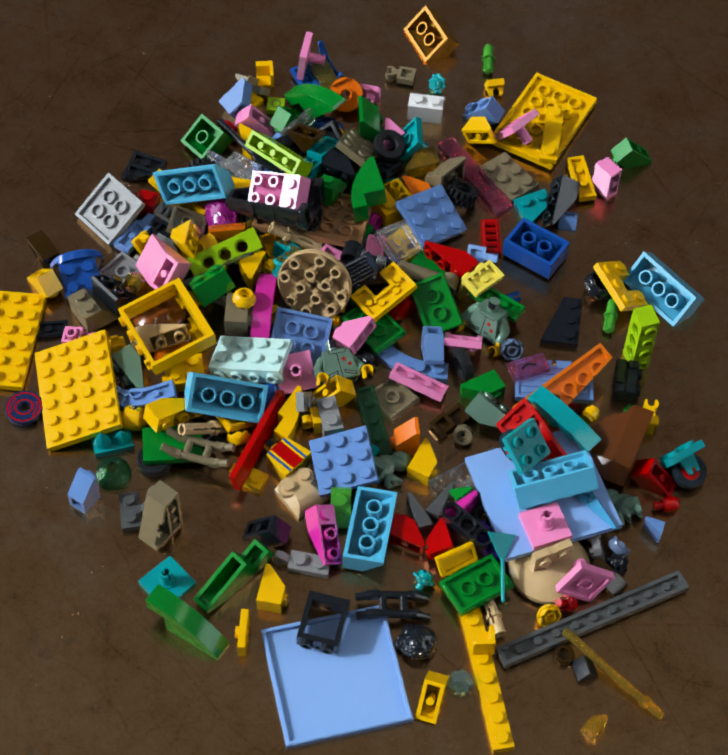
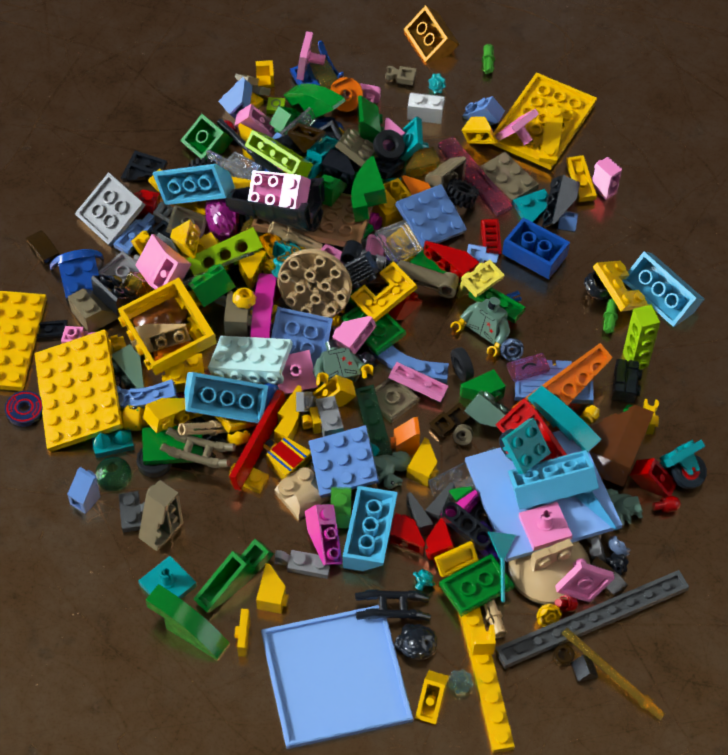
yellow slope [26,268,63,299] -> none
orange slope [208,222,246,241] -> none
black slope [242,514,292,548] -> none
black window [297,591,350,654] -> none
green tile [411,272,464,333] -> none
medium blue slope [421,326,444,366] -> none
bright pink plate [444,332,483,351] -> none
yellow tile [484,78,505,97] -> none
black wing [540,297,582,348] -> none
clear yellow slope [581,715,608,741] -> none
green slope [611,137,652,169] -> none
medium blue slope [642,516,666,543] -> none

